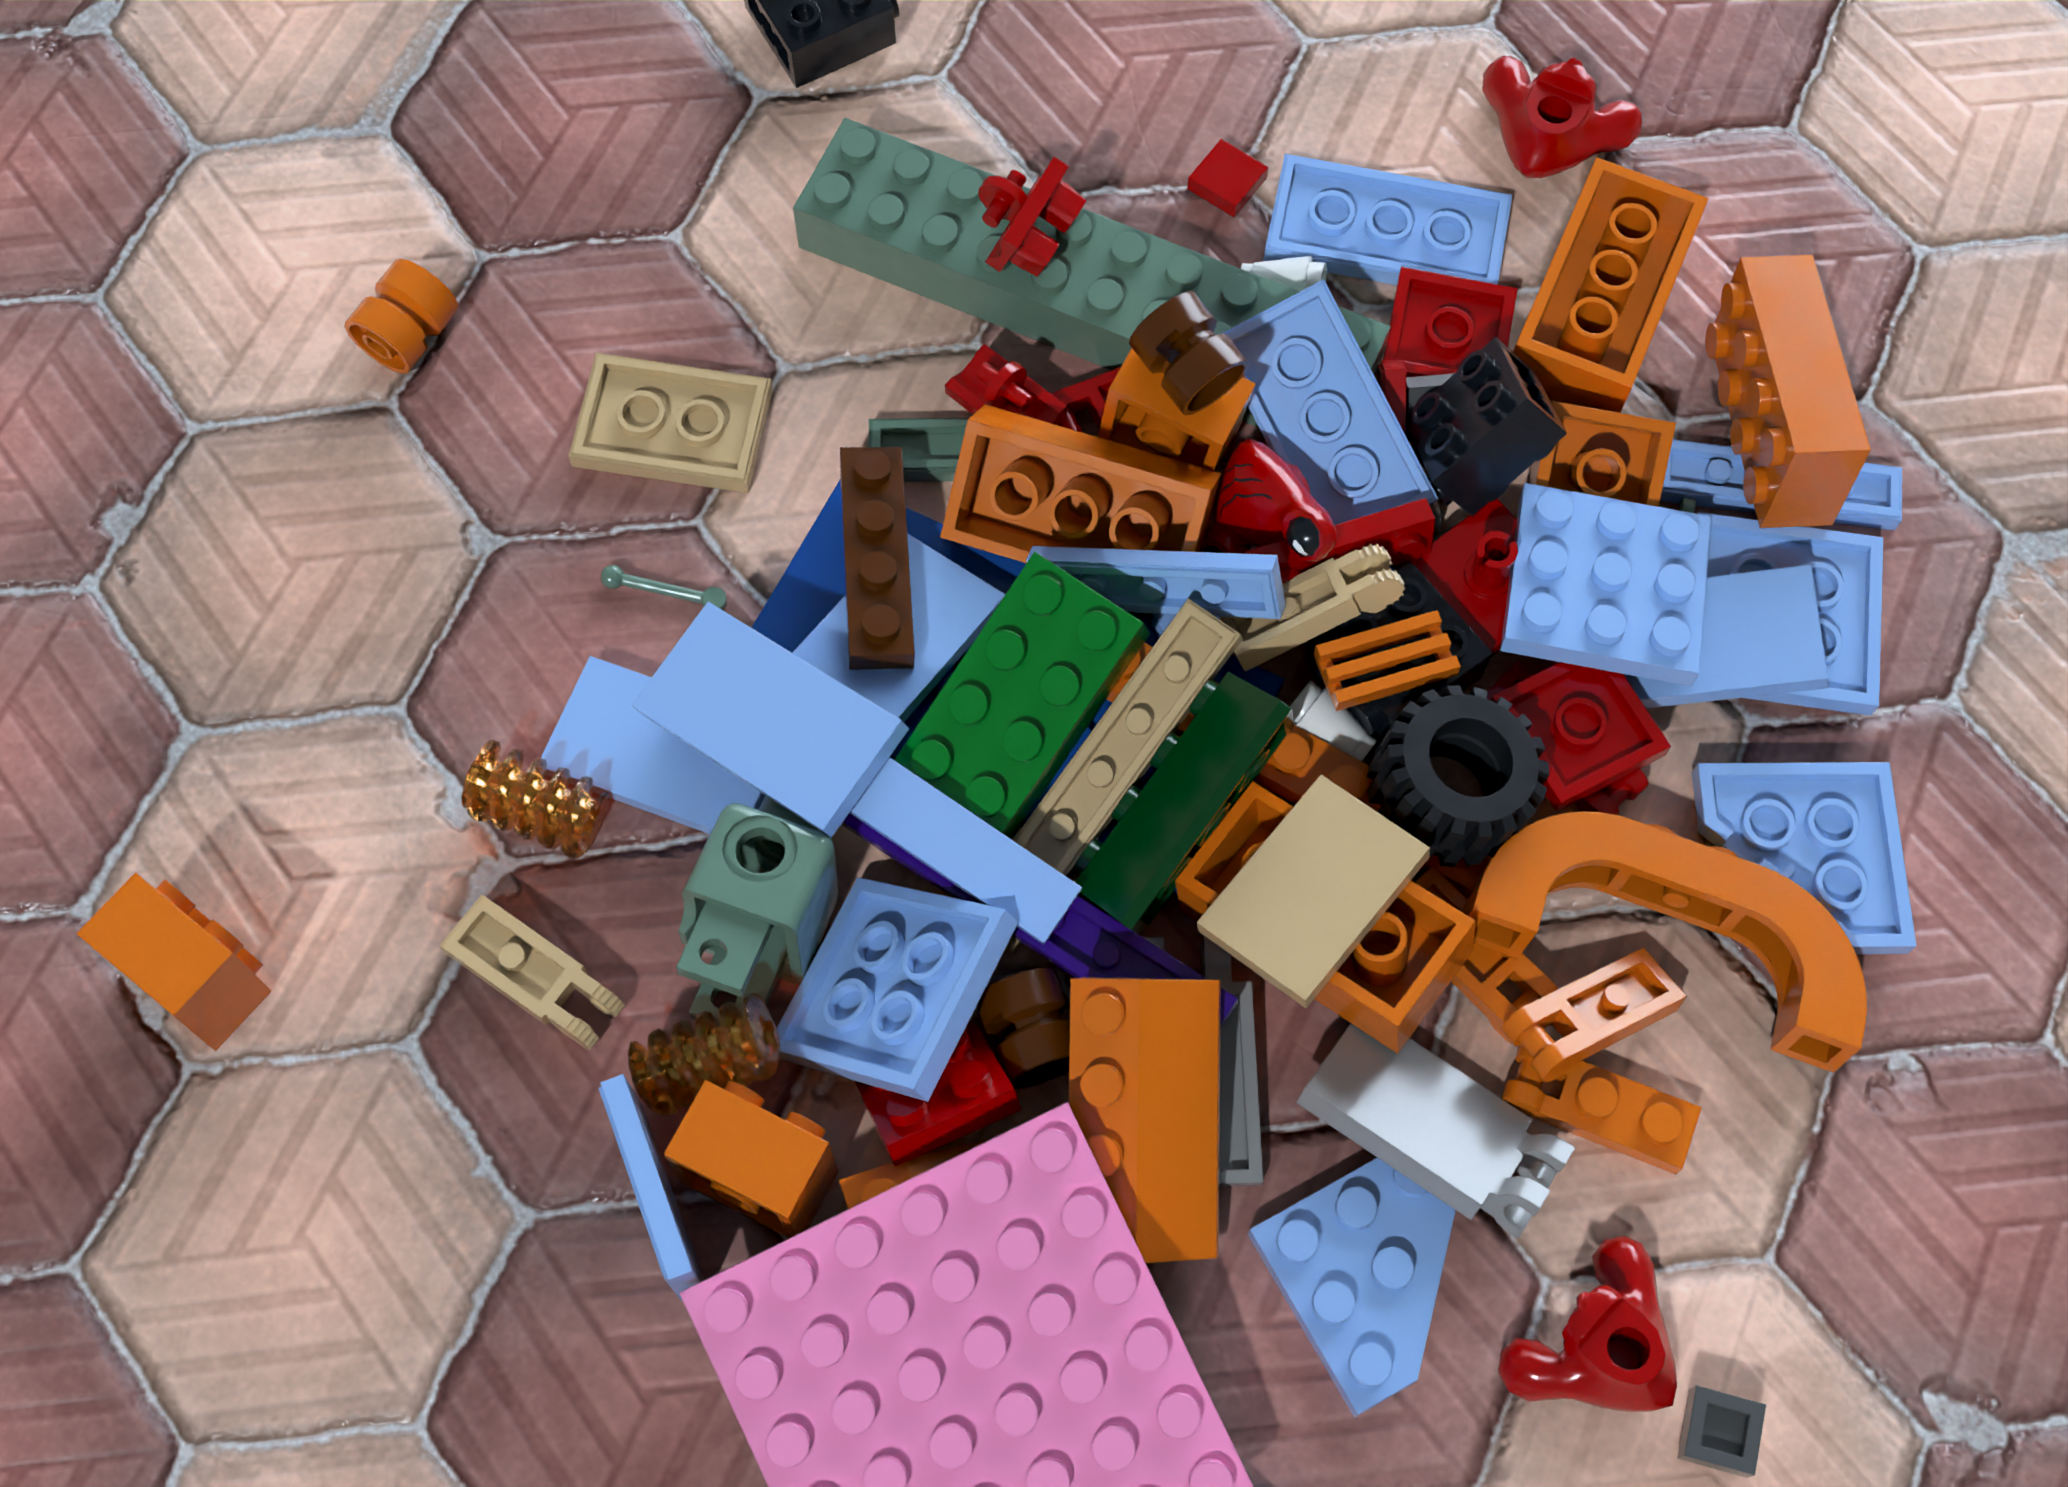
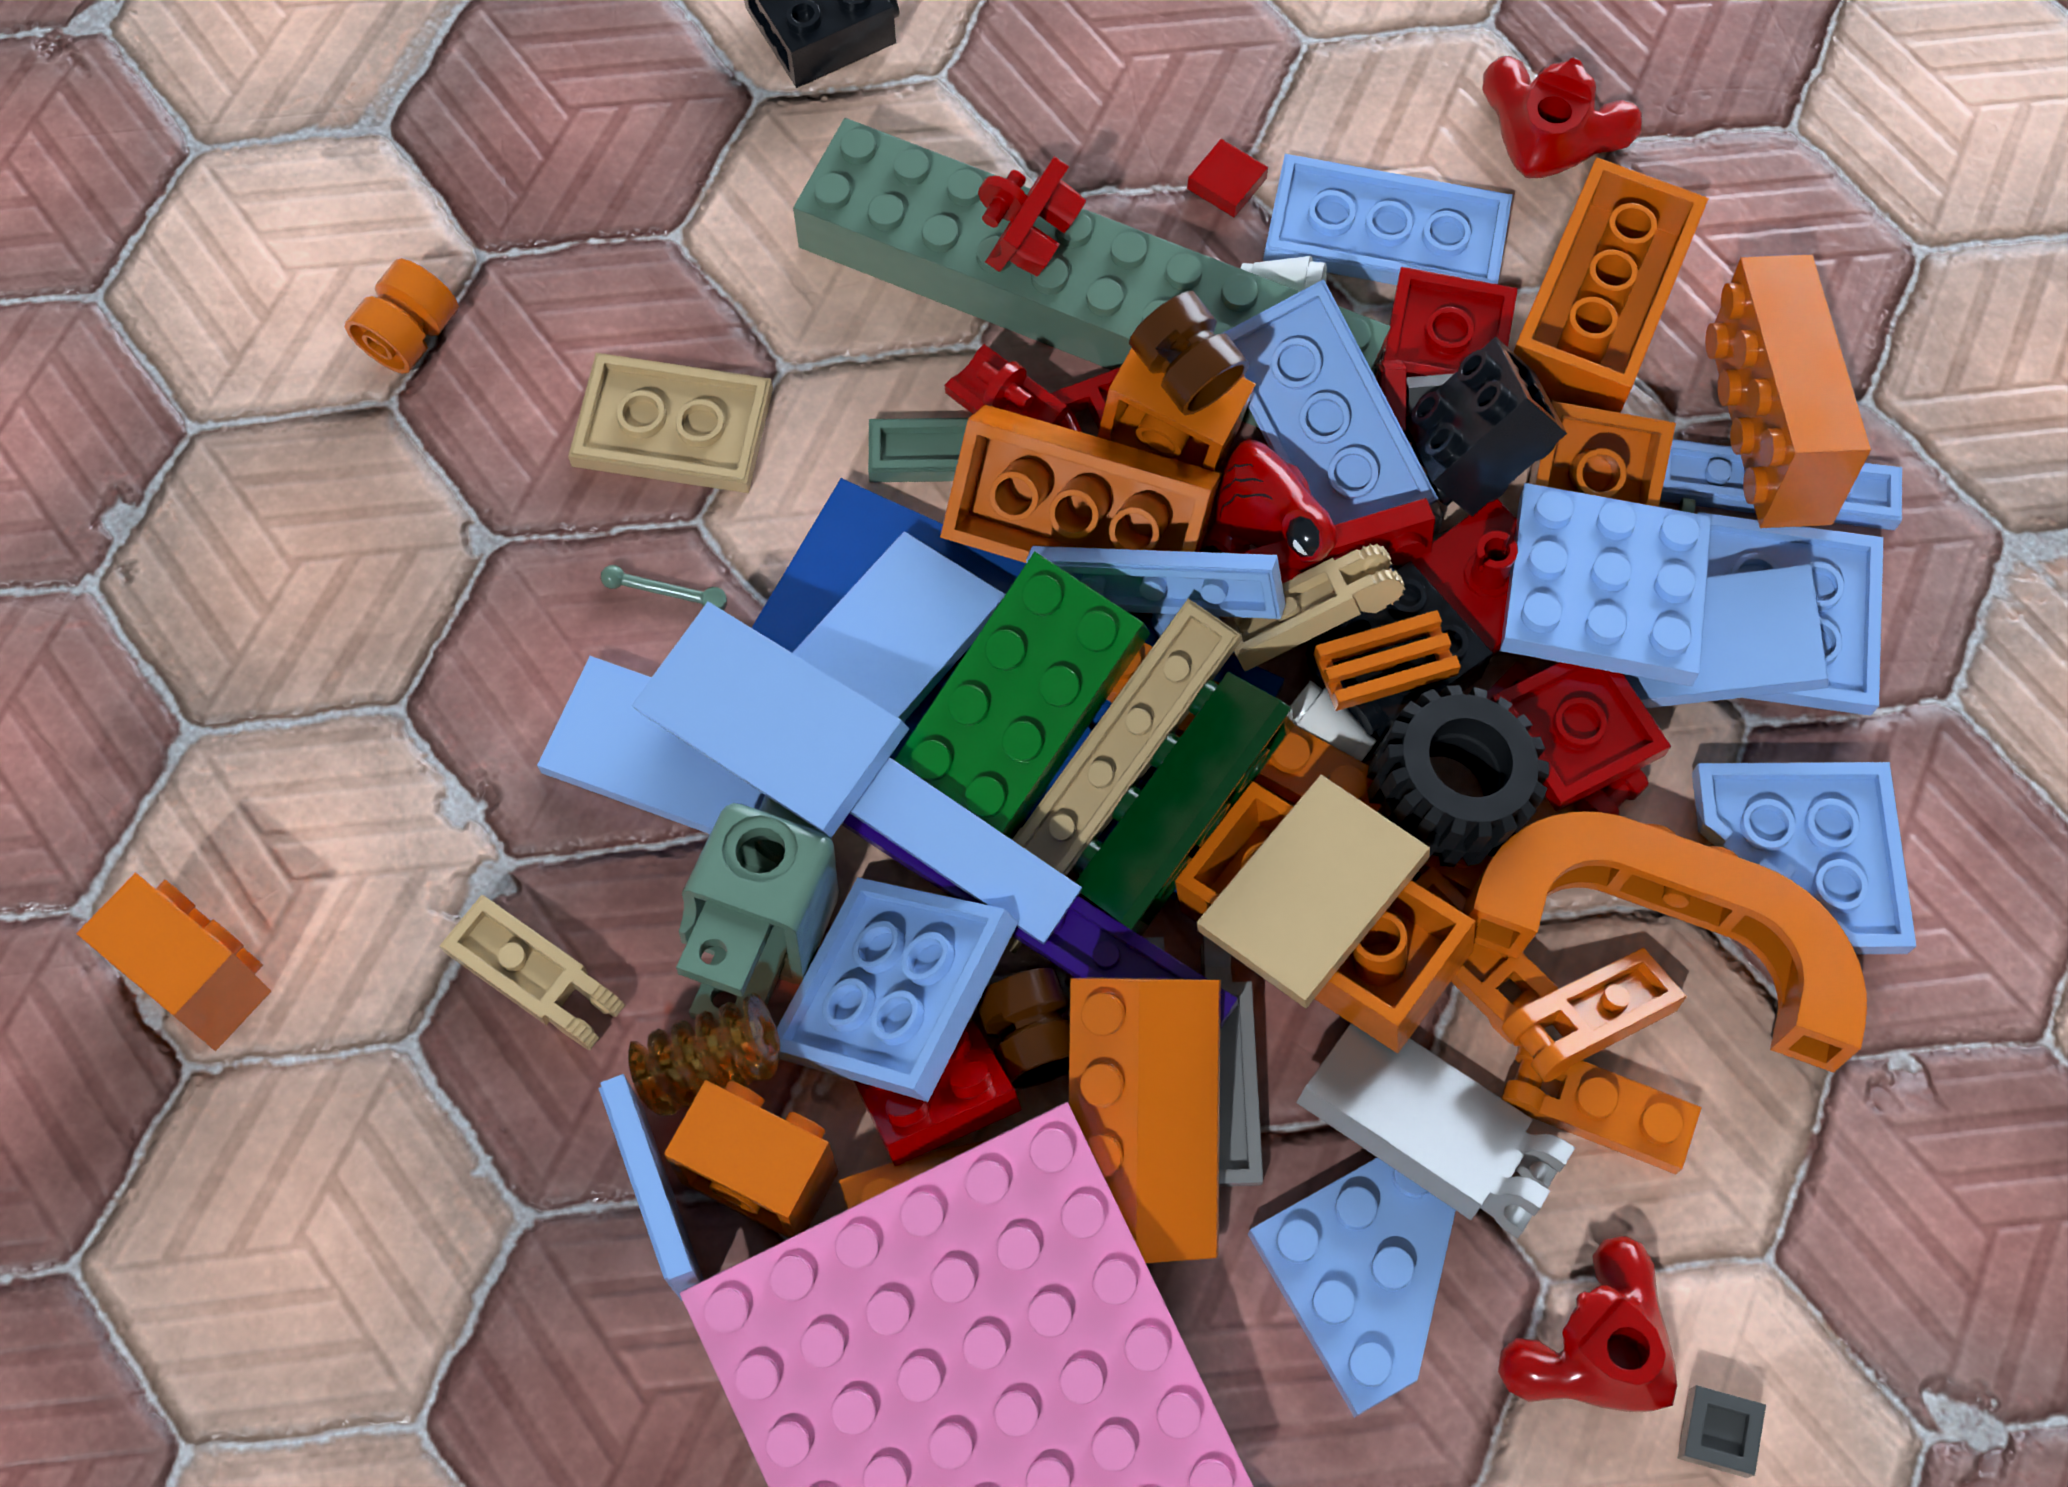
clear orange piece [461,739,609,858] -> none
reddish brown plate [840,447,915,670] -> none

